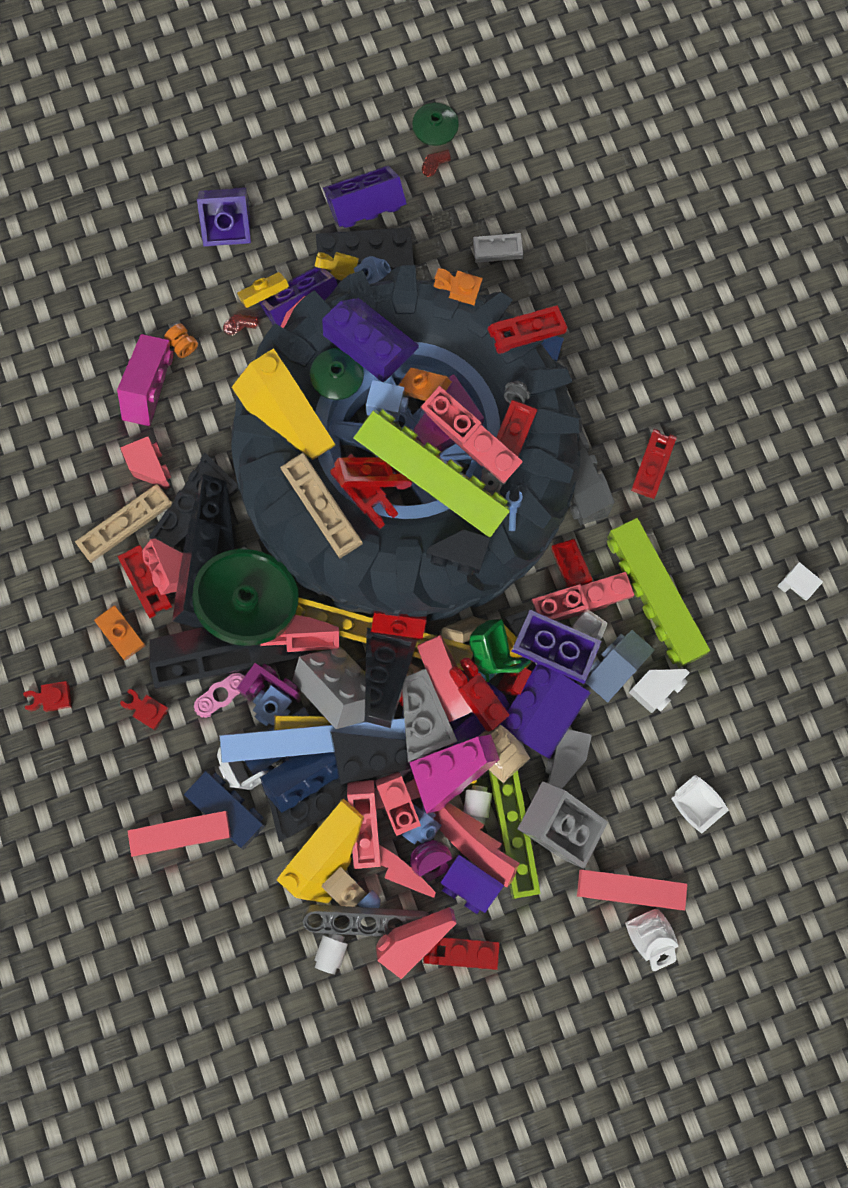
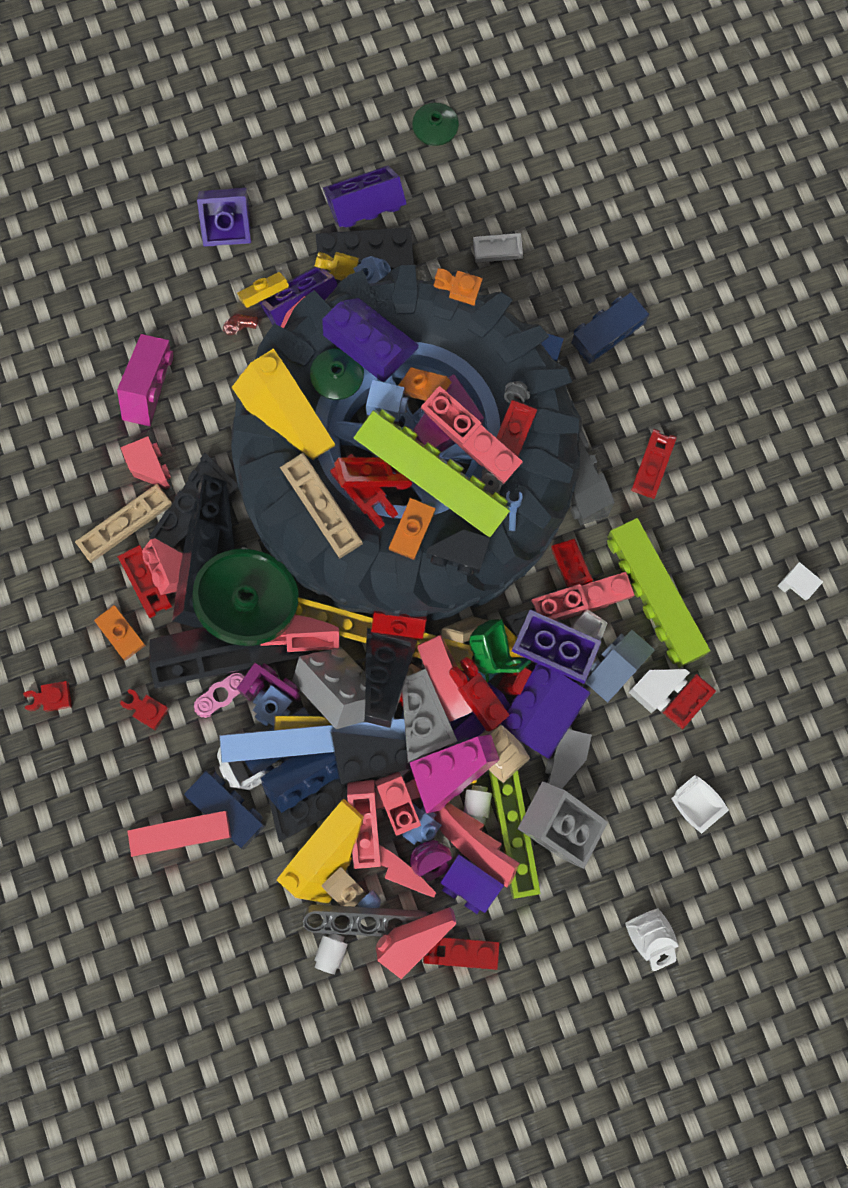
orange wheel [164,323,198,358] -> none
clear red arm [422,150,451,177] -> none
red plate [487,305,567,354] -> none
coral slope [577,870,687,911] -> none
none -> orange plate [389,498,436,560]
none -> dark blue brick [572,293,649,365]
none -> red plate [662,674,716,729]

